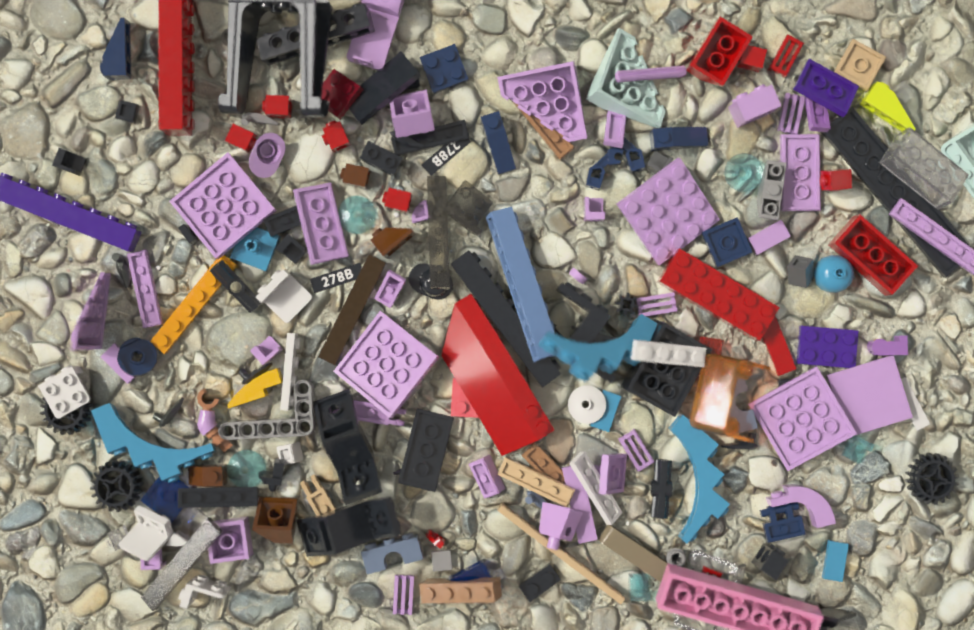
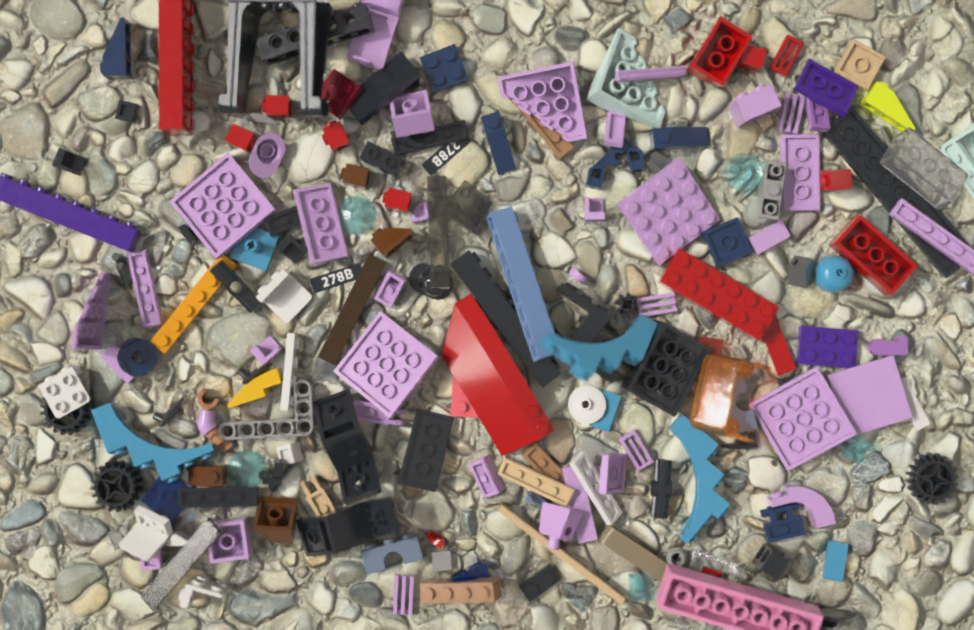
white plate [631,340,706,367] -> none

